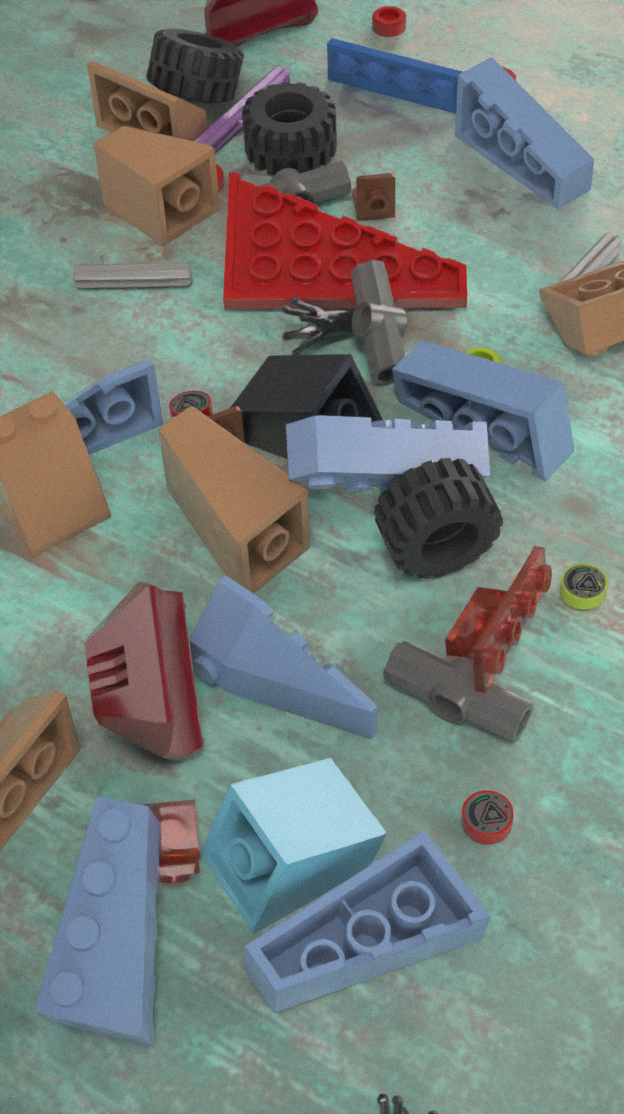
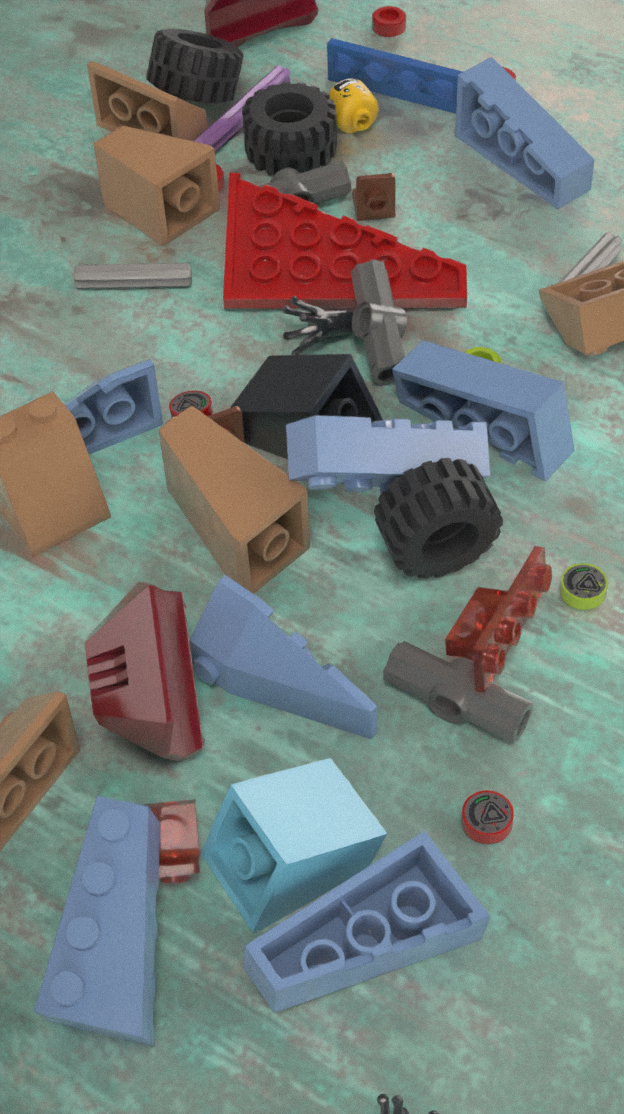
none -> yellow head [329,78,379,133]

